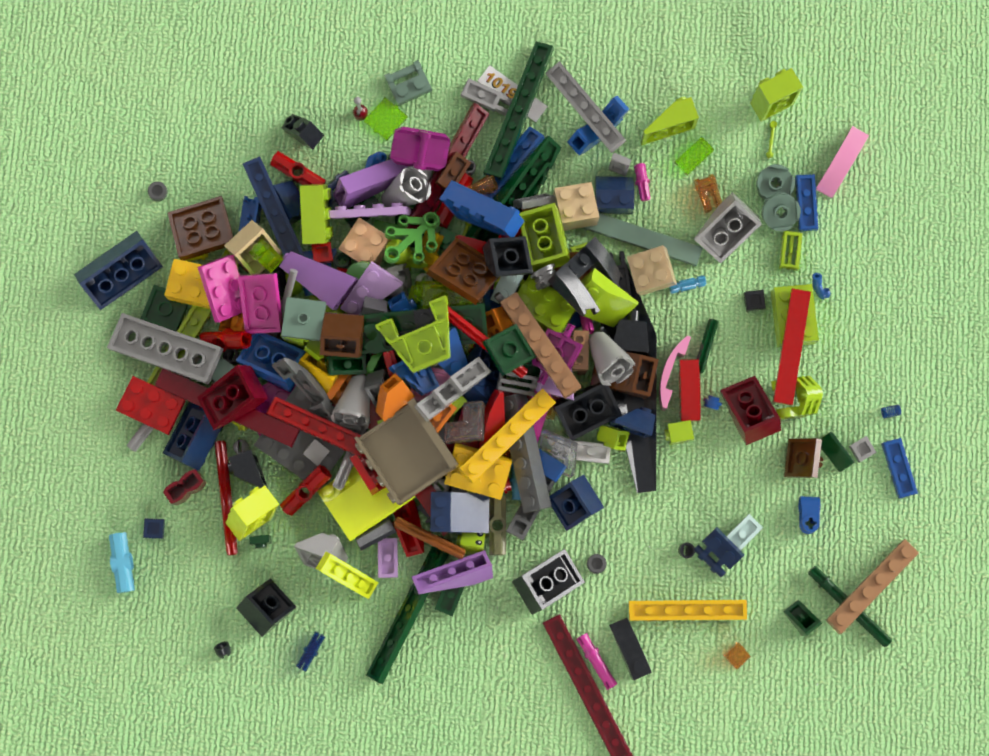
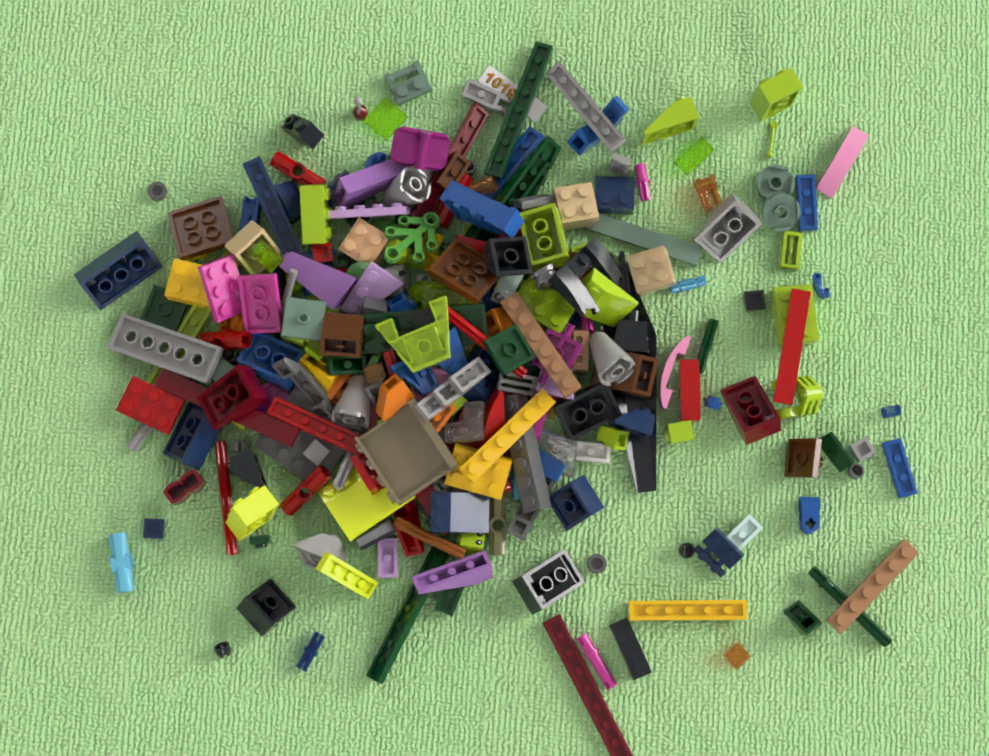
none -> clear orange slope [363,362,386,383]
none -> dark grey hinge [847,463,865,479]

